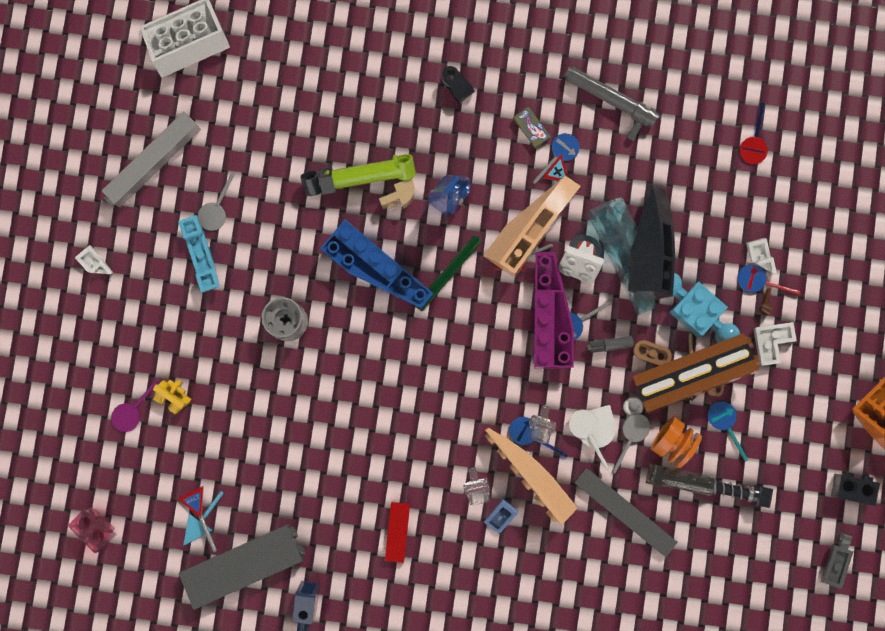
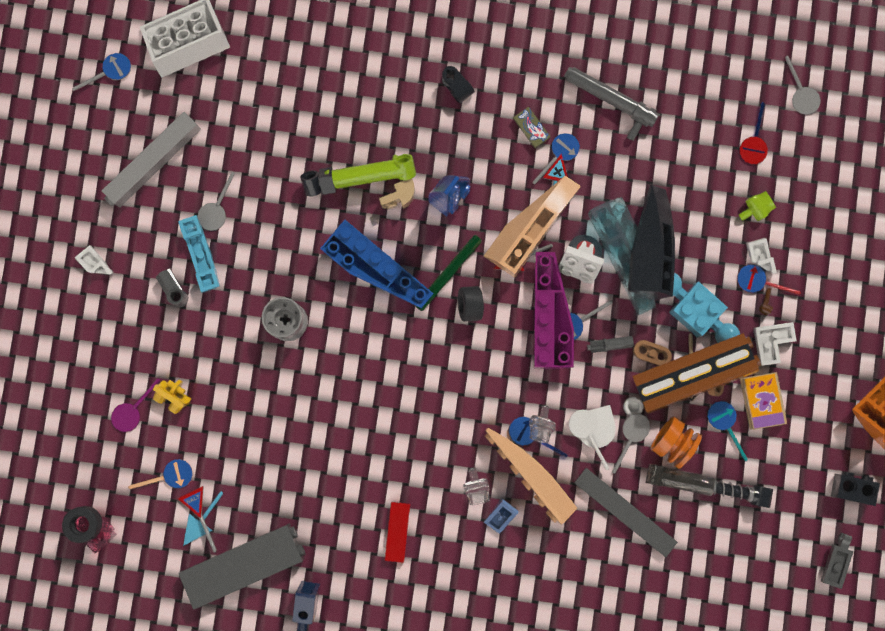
none -> black tyre [62,506,102,543]
none -> blue piece [72,53,131,91]
none -> blue piece [128,459,193,489]
none -> dark grey piece [156,269,189,307]
none -> black tyre [458,286,484,322]
none -> lime piece [739,191,776,221]
none -> piece [740,372,787,430]
none -> light grey piece [785,56,821,115]

